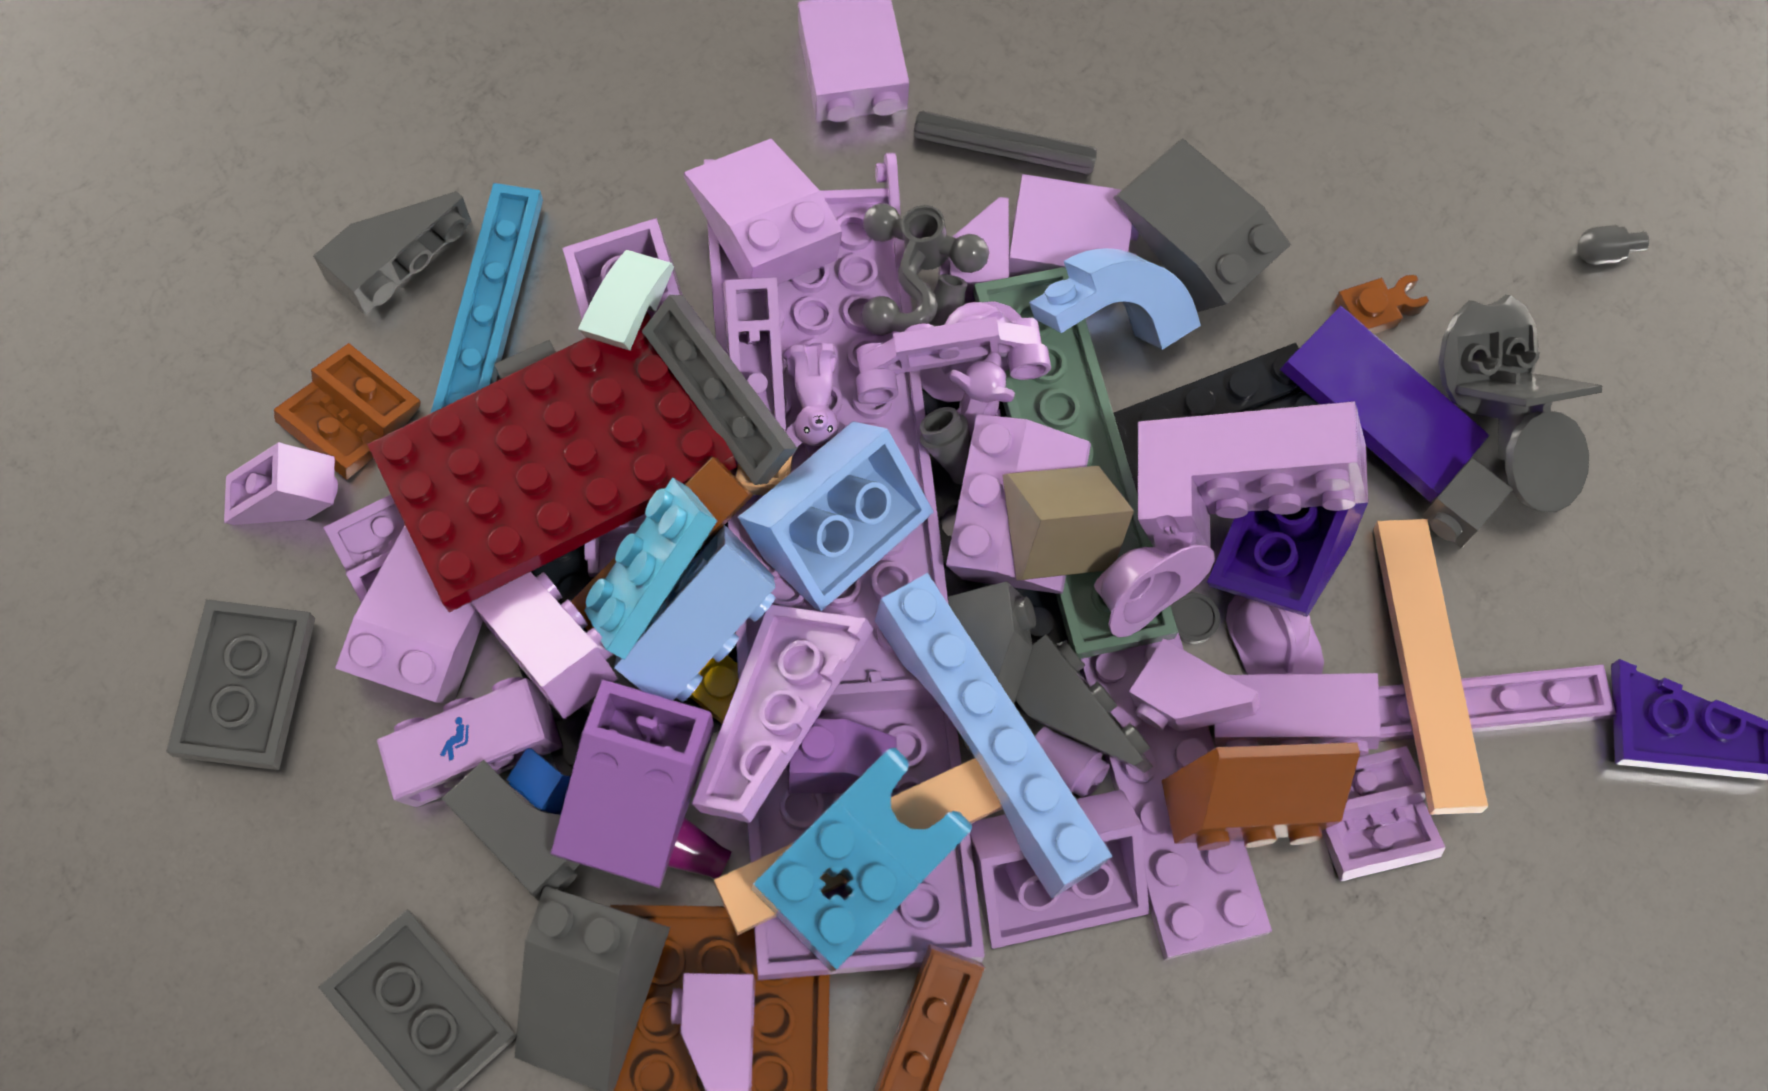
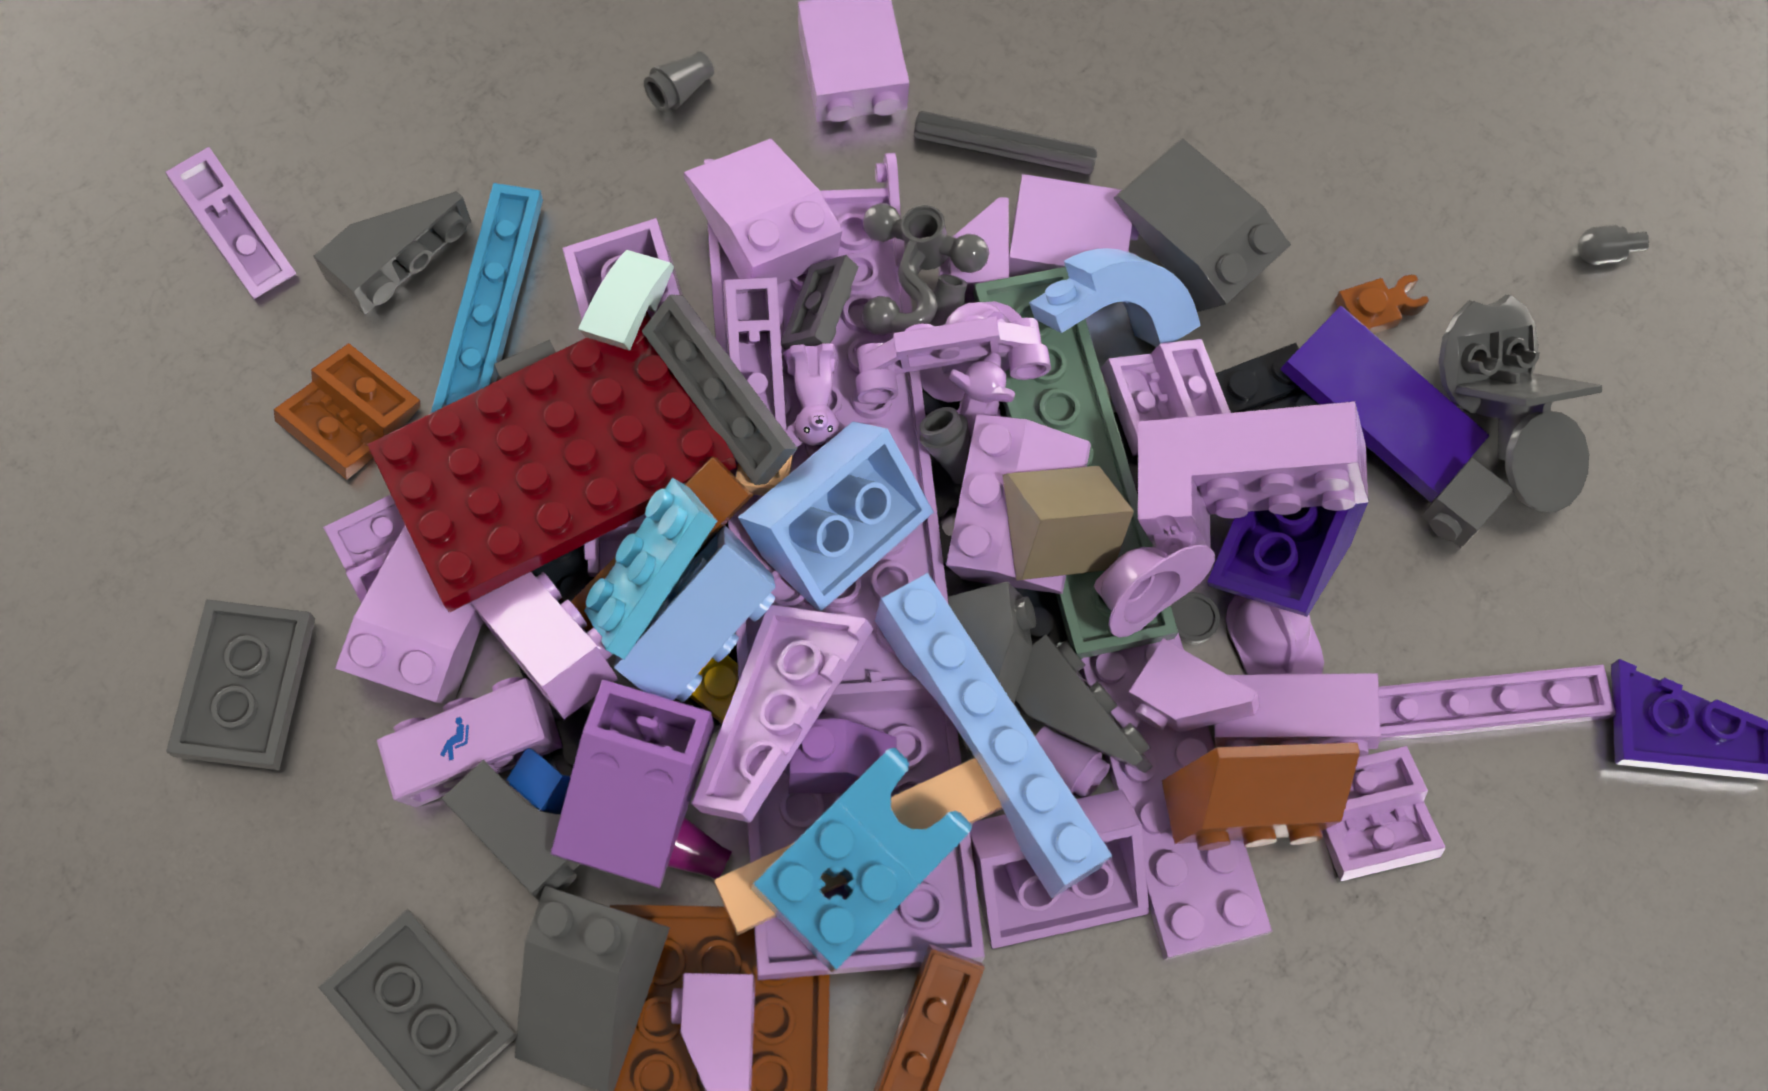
lavender slope [224,442,338,525] -> none
light nougat tile [1373,519,1488,815] -> none
none -> lavender slope [166,147,296,300]
none -> dark grey cone [643,51,714,111]
none -> dark grey plate [781,255,859,350]
none -> lavender slope [1100,339,1231,456]

